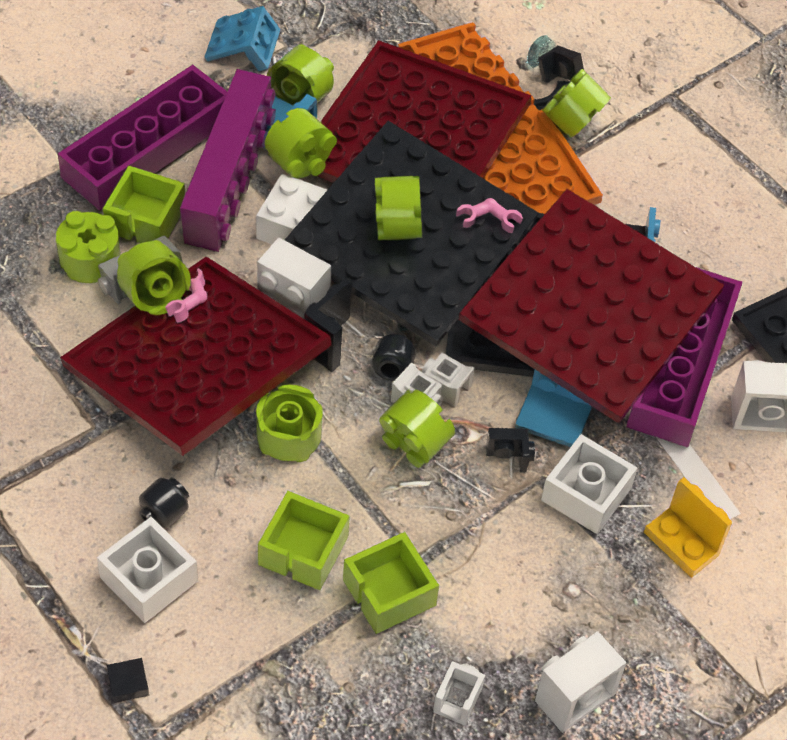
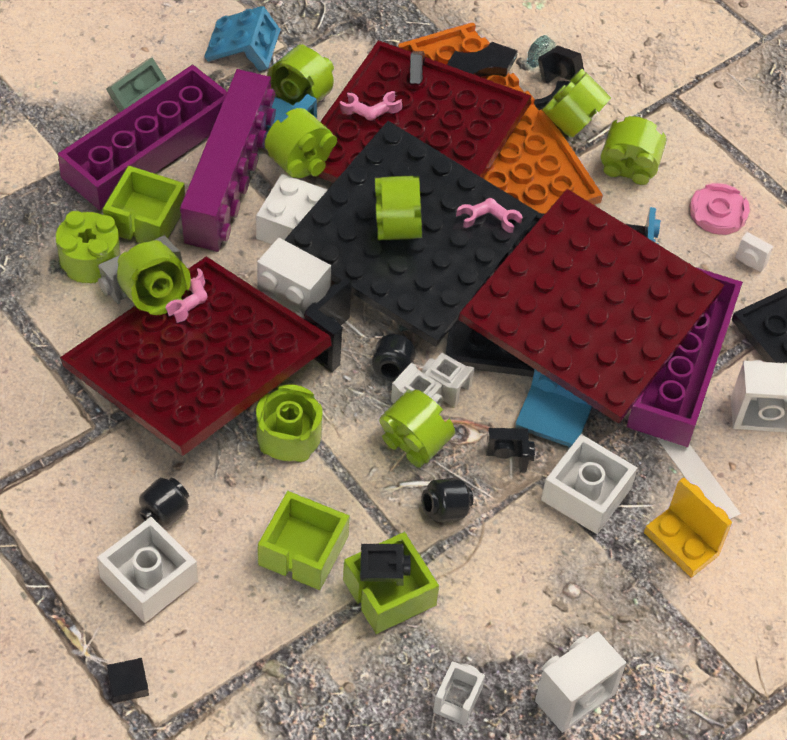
none -> sand green plate [106,57,167,112]
none -> bright pink arm [340,91,403,121]
none -> black bracket [360,544,411,586]
none -> tile [410,51,425,84]
none -> black head [421,477,474,523]
none -> black tile [447,42,518,77]
none -> lime brick [601,116,667,185]
none -> bright pink tile [689,183,750,235]
none -> white plate [735,232,773,272]

